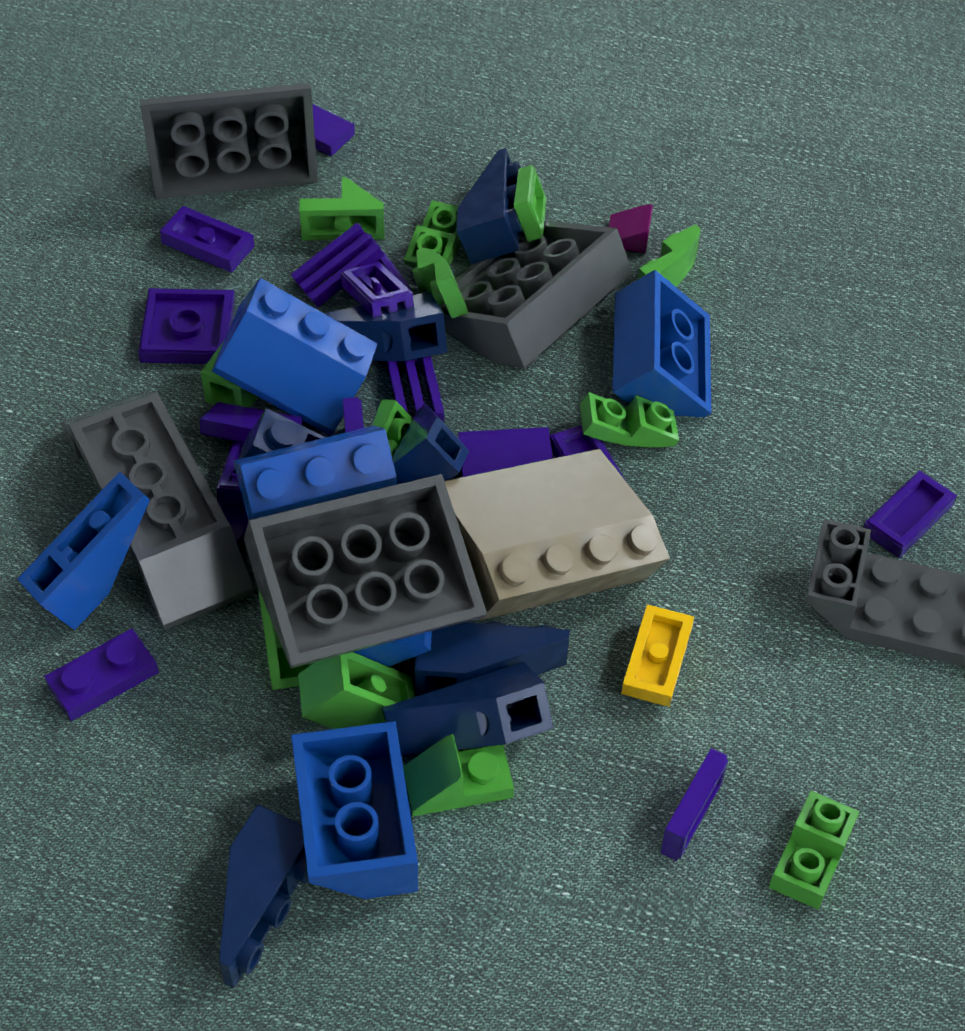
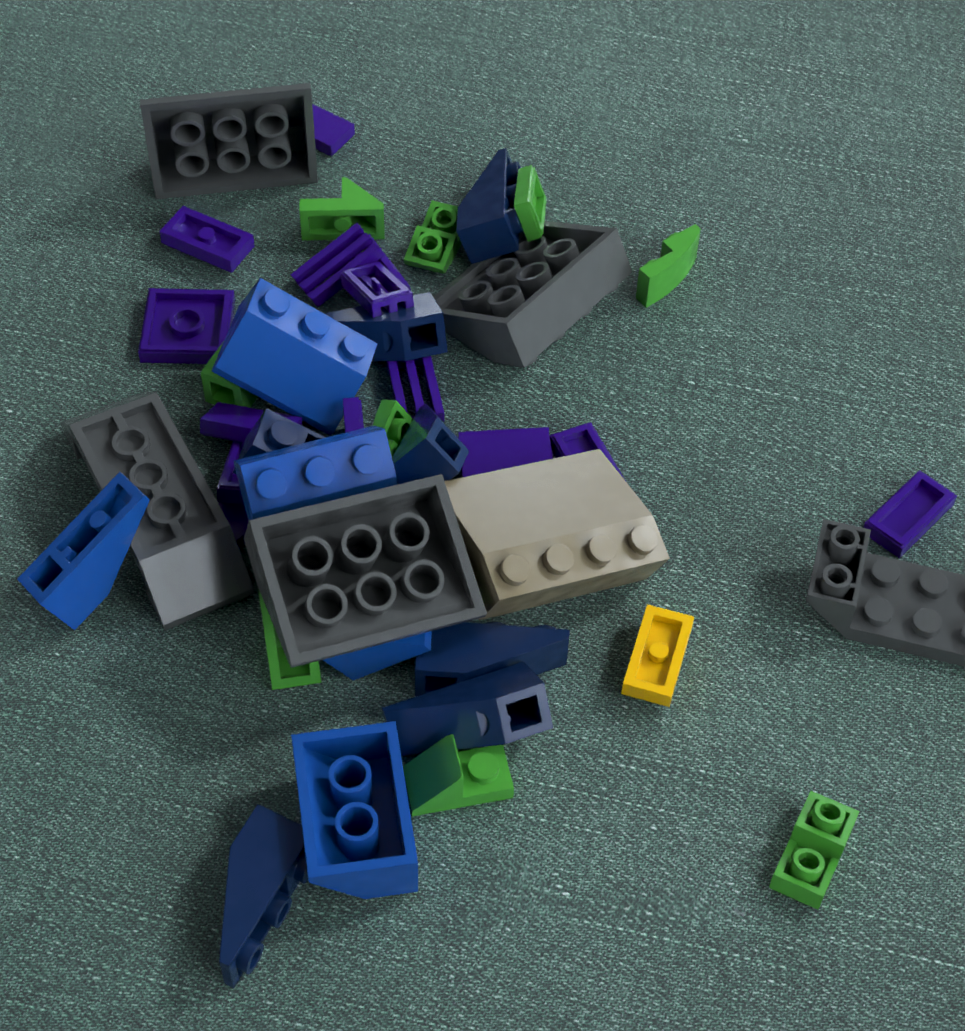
dark purple plate [44,628,159,722] -> none
bright green slope [298,652,415,729] -> none
bright green slope [412,248,468,319] -> none
bright green slope [580,392,679,447] -> none
magenta slope [608,204,653,253] -> none
blue slope [612,270,711,417] -> none
dark purple tile [660,748,728,861] -> none

